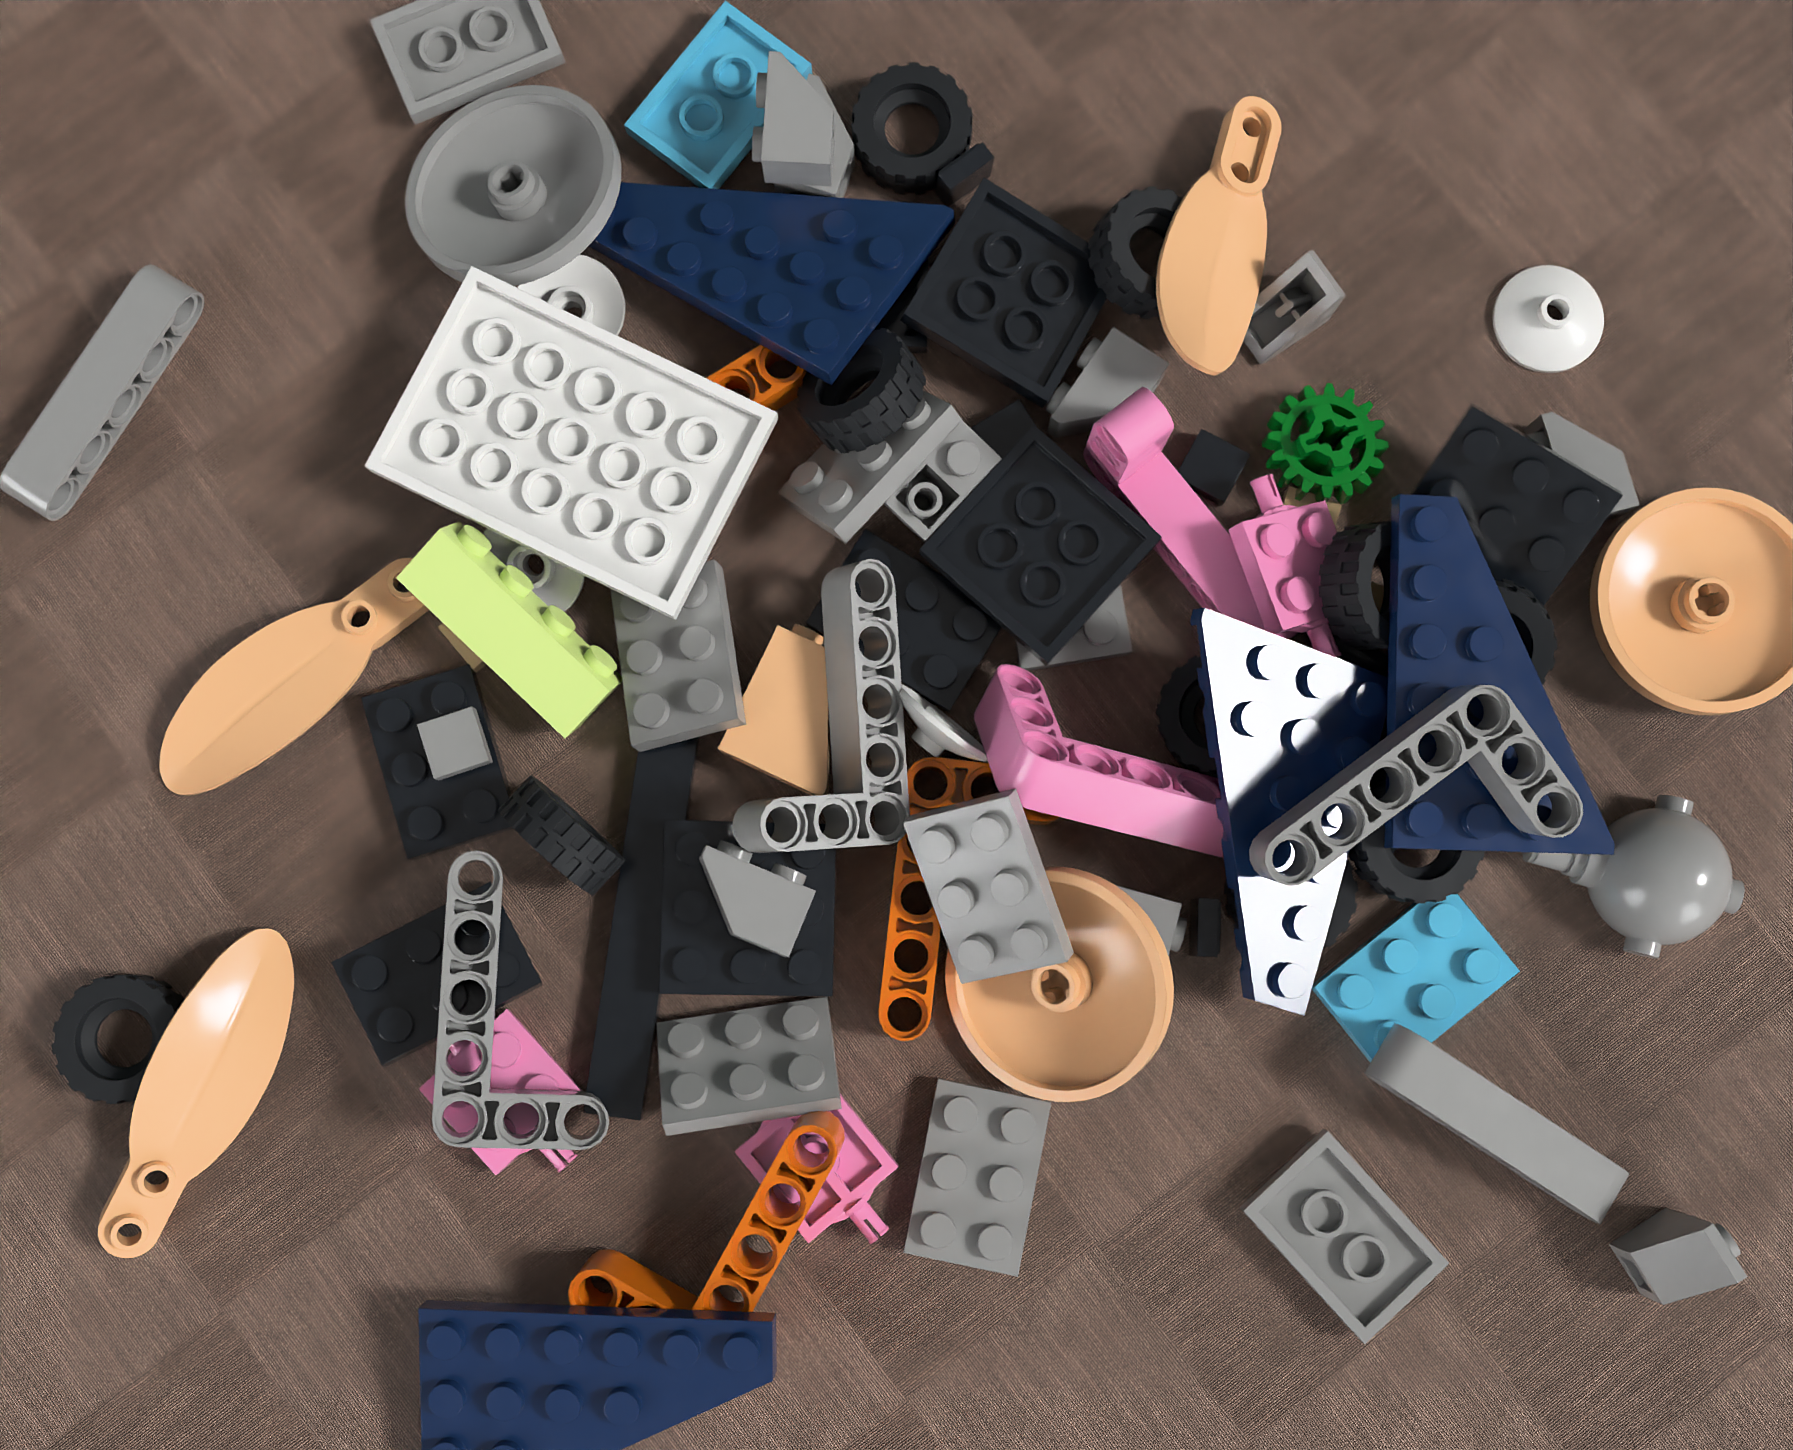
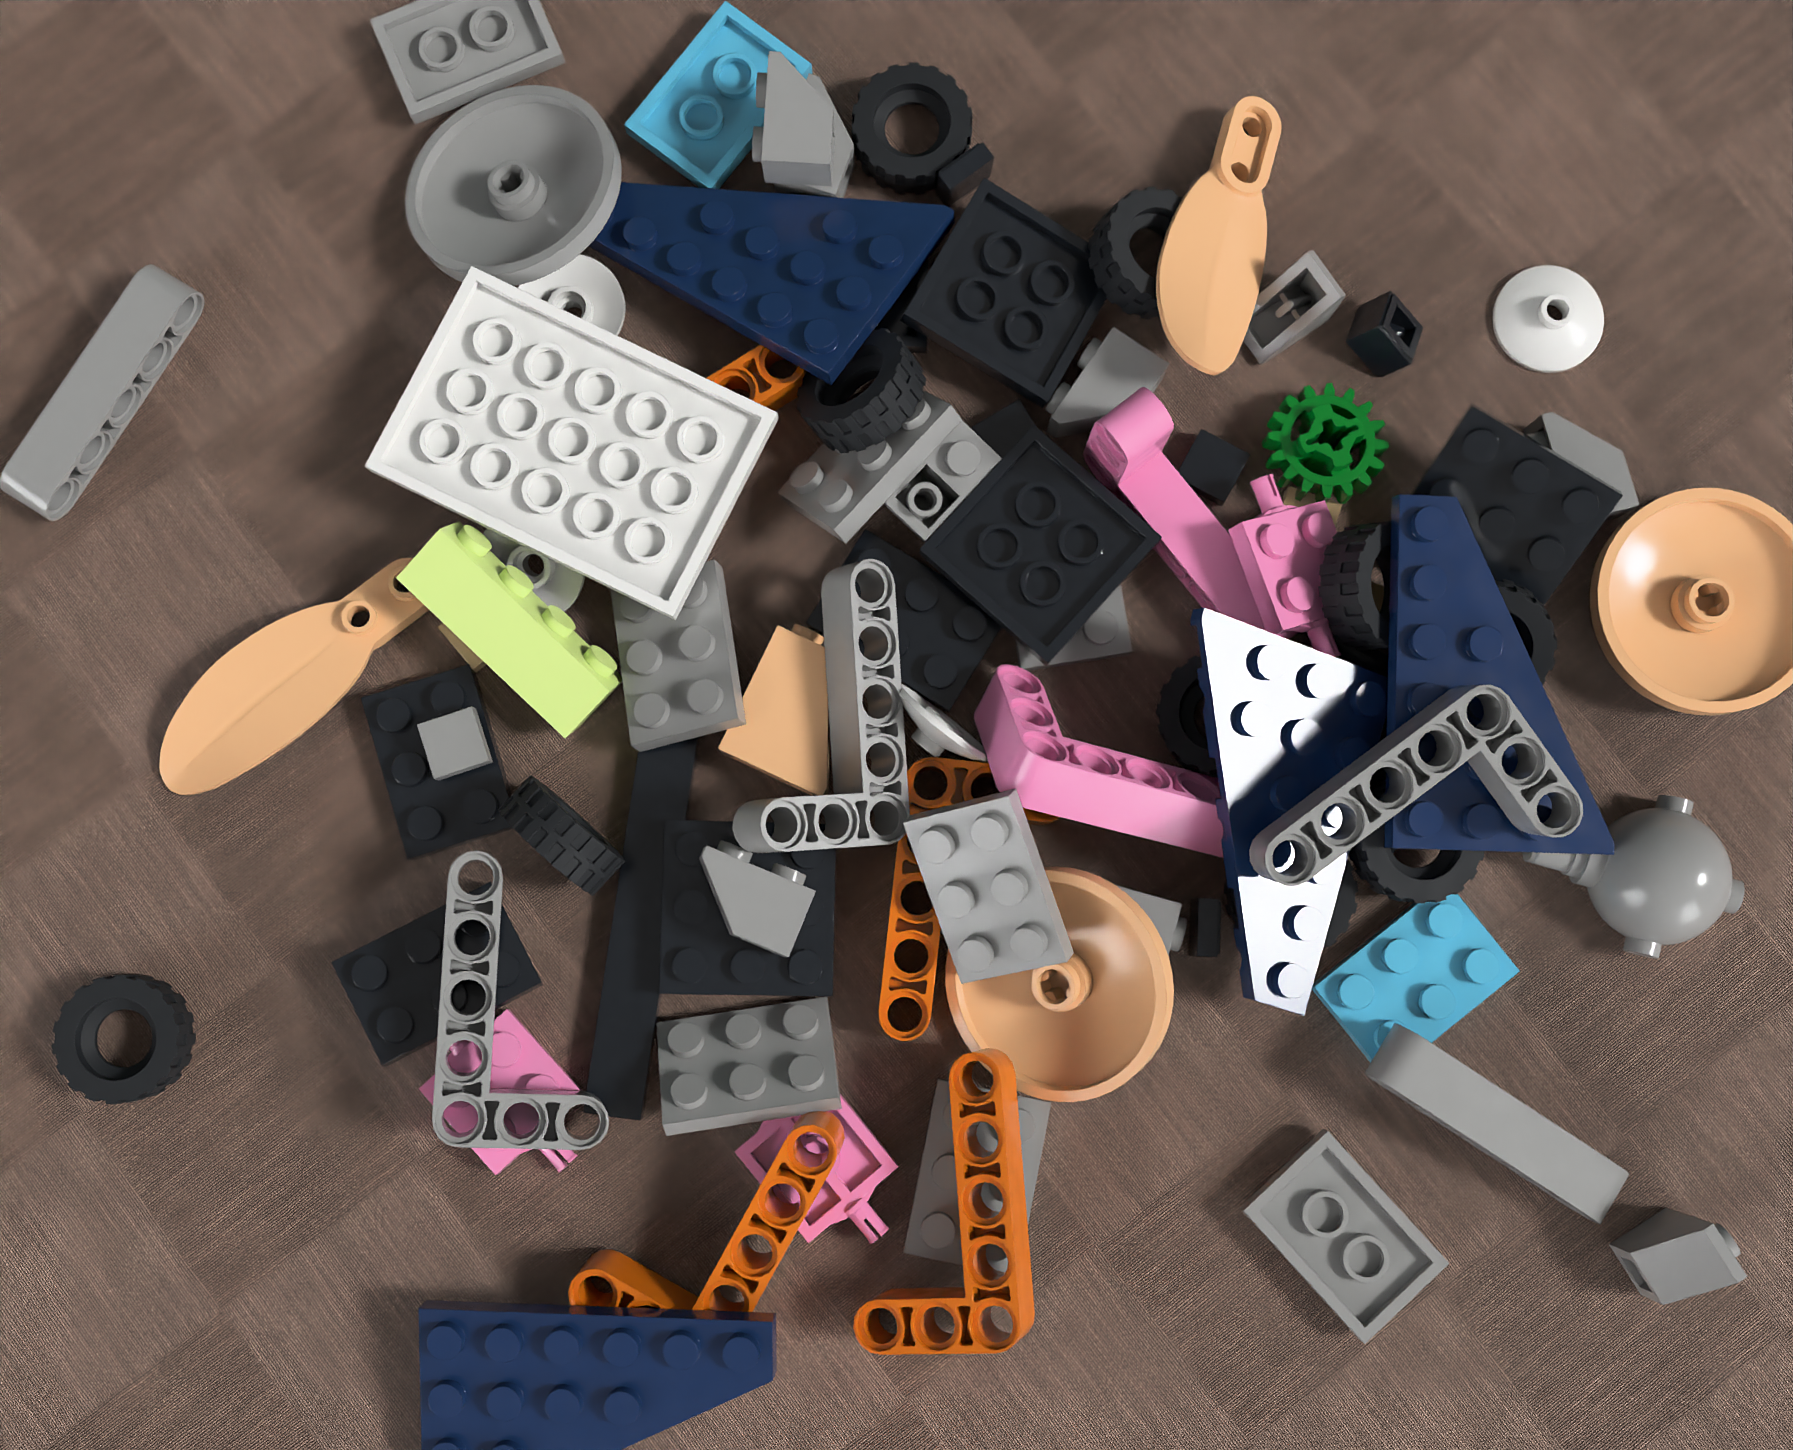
light nougat plant [98,928,294,1258] -> none
none -> orange beam [853,1048,1035,1355]
none -> black slope [1345,290,1423,378]

